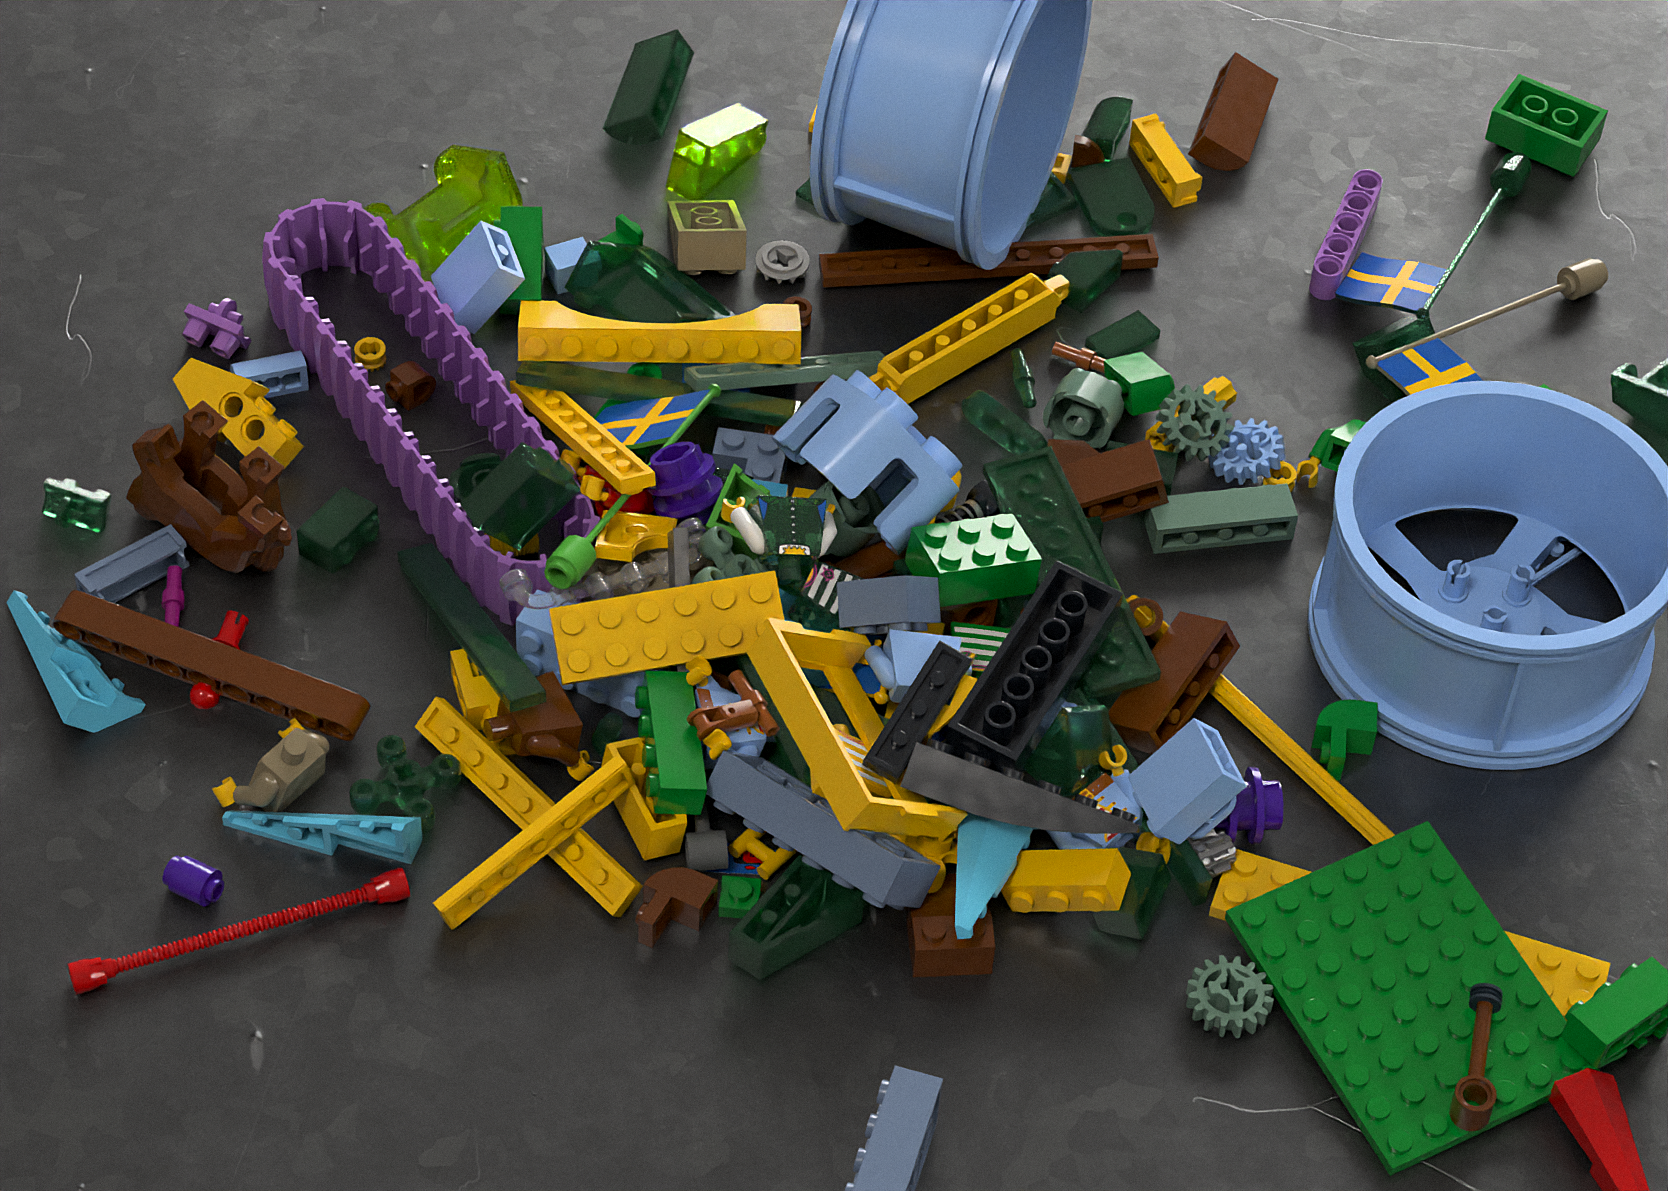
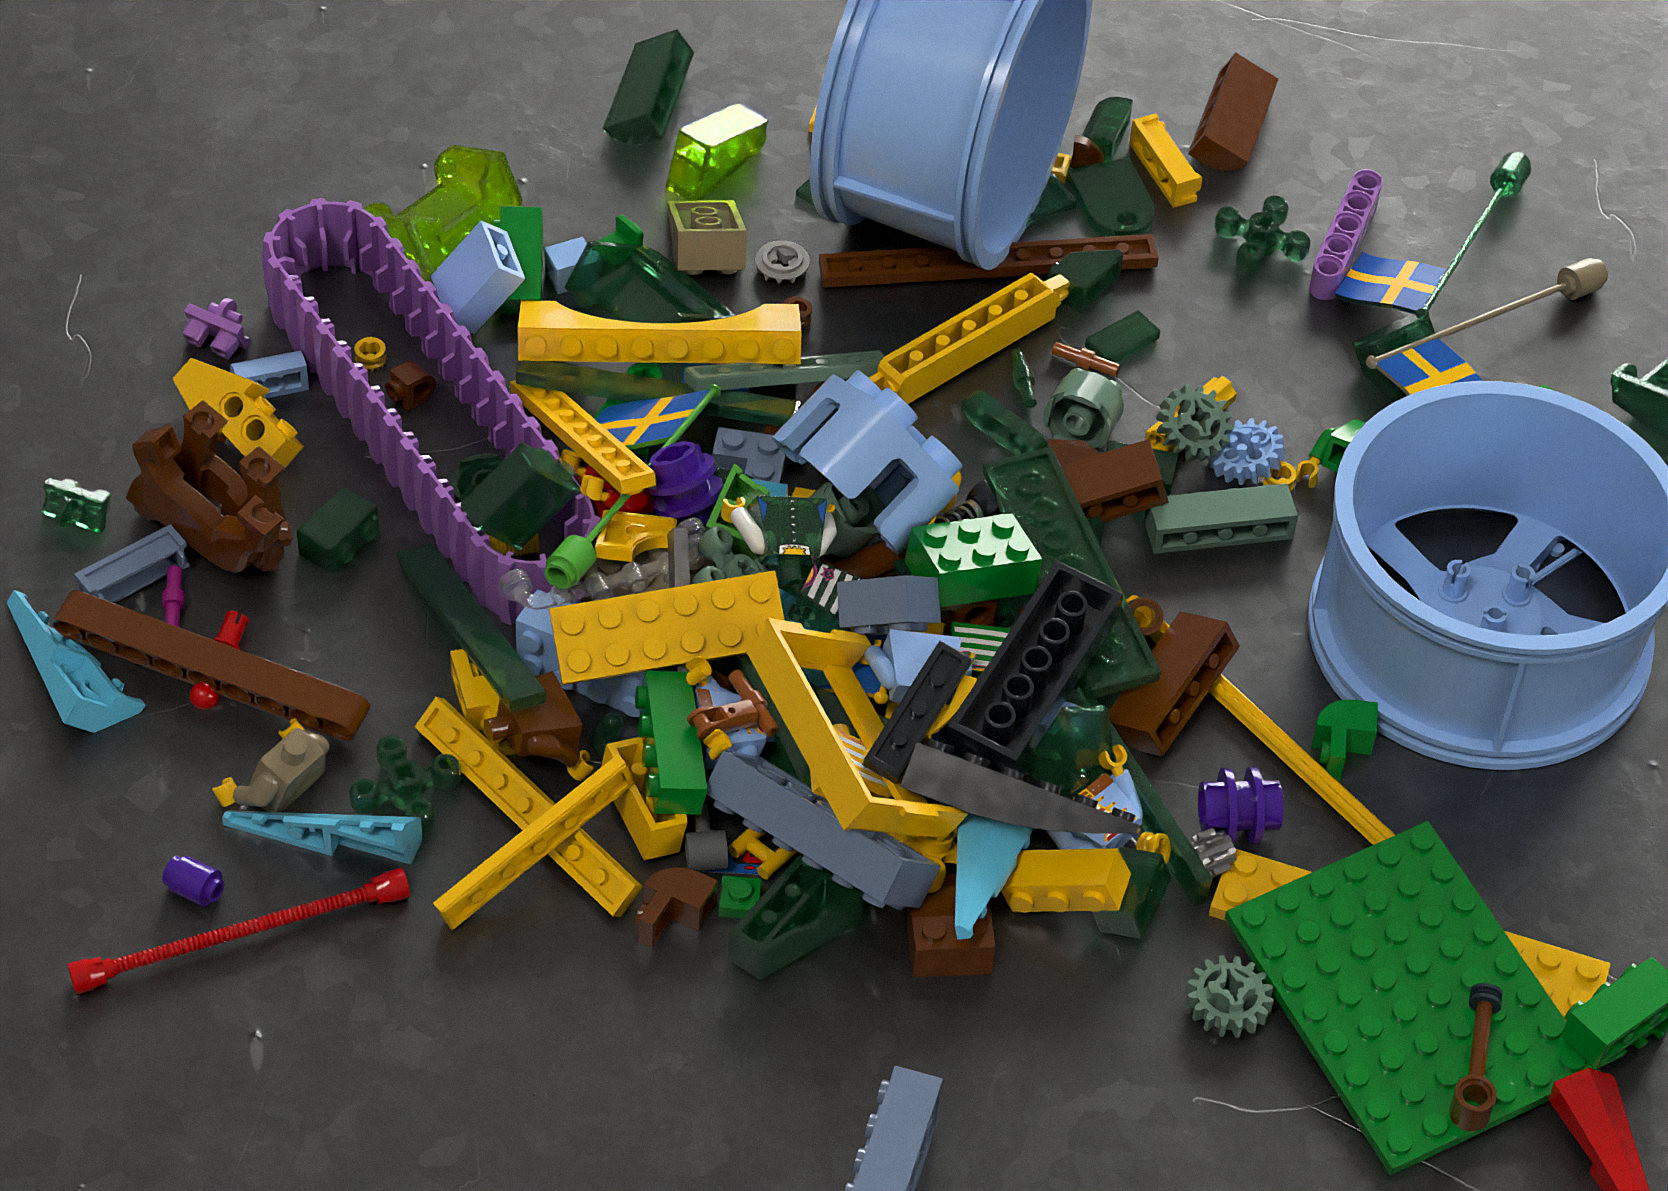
green brick [1104,352,1175,416] -> none
light blue brick [1128,718,1247,845] -> none
green brick [1485,74,1608,177] -> none
none -> clear green gear [1214,195,1311,273]

